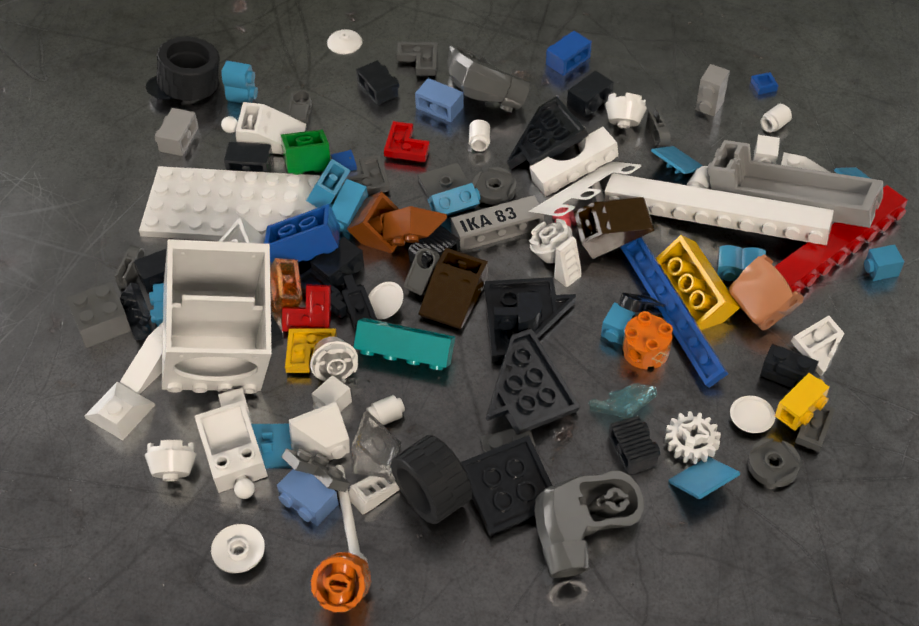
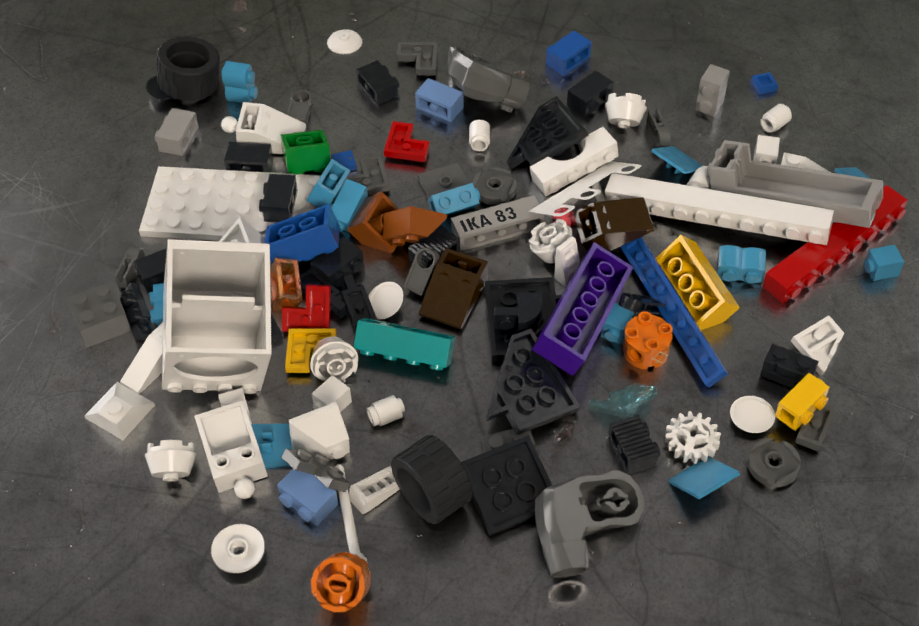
clear slope [352,411,402,478] -> none
nougat piece [729,254,804,330] -> none
none -> black brick [259,174,298,222]
none -> dark purple brick [532,242,633,376]

